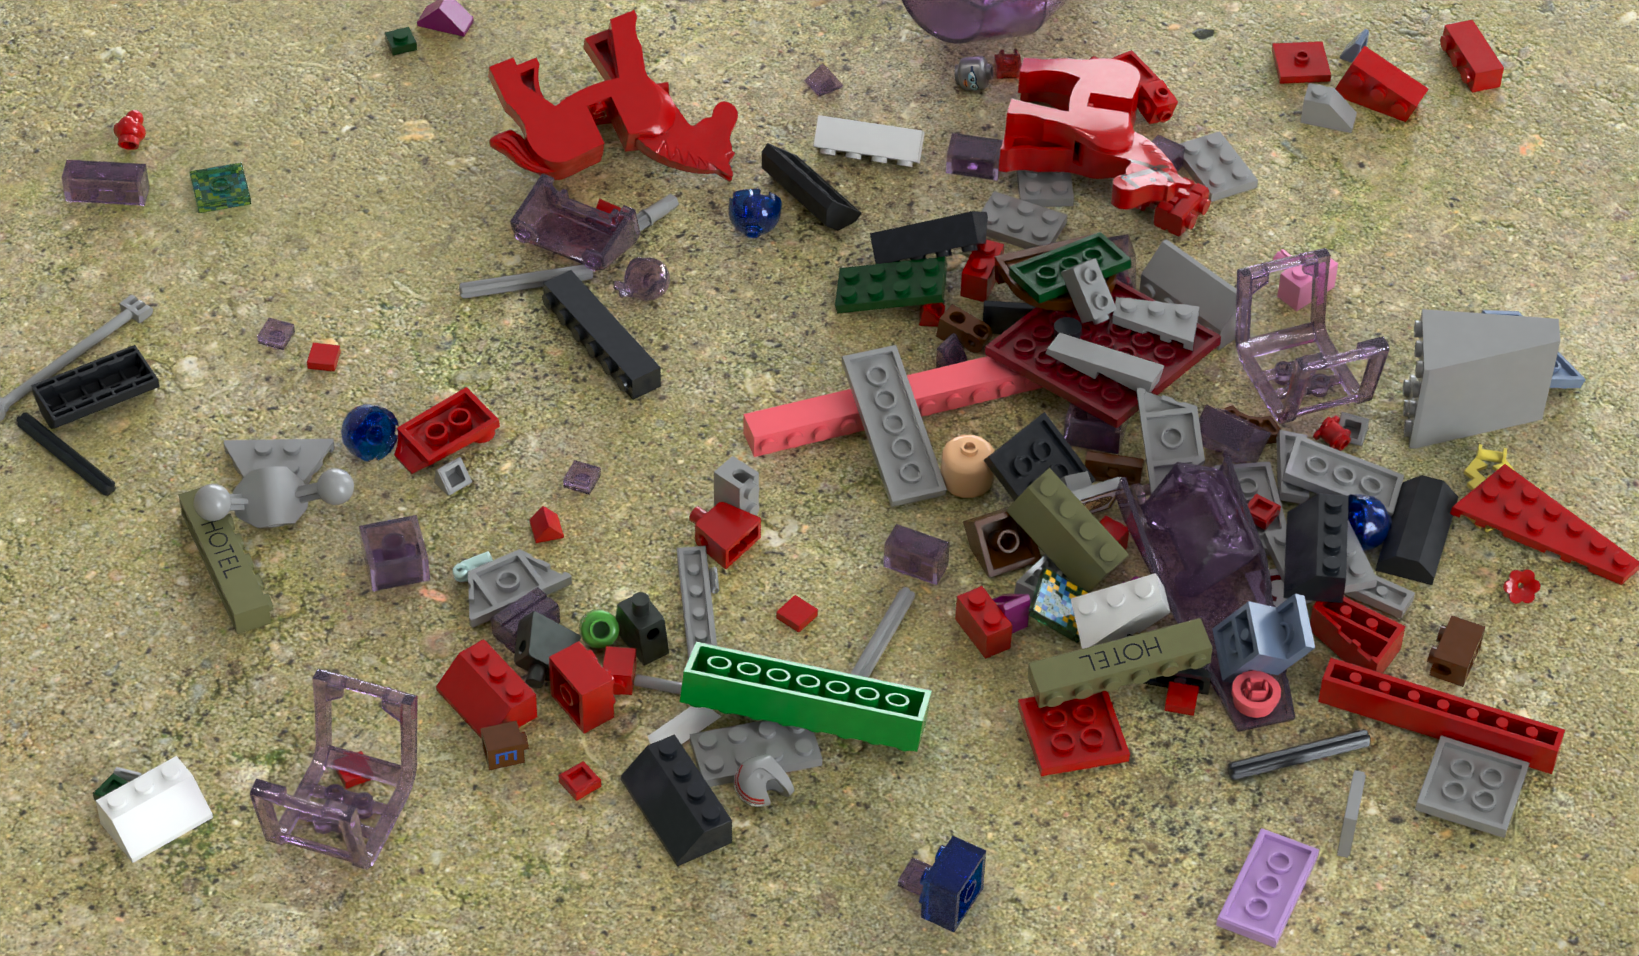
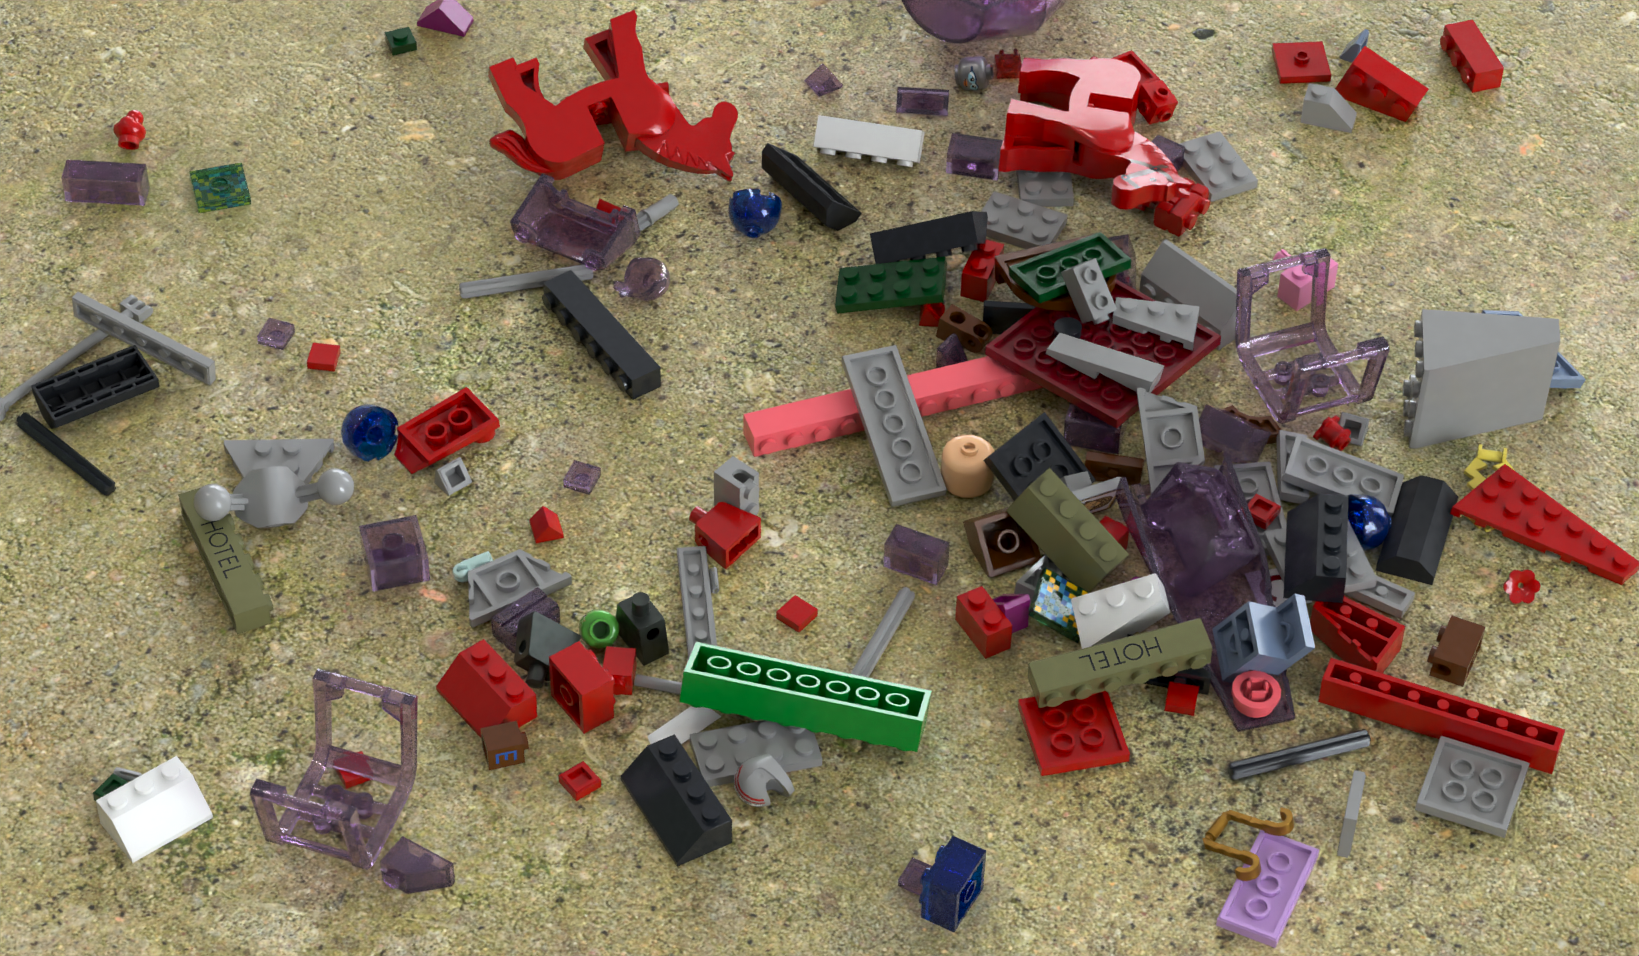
none -> light grey tile [72,292,216,385]
none -> clear purple slope [380,836,455,894]
none -> clear purple slope [896,87,949,116]
none -> pearl gold piece [1202,807,1294,881]

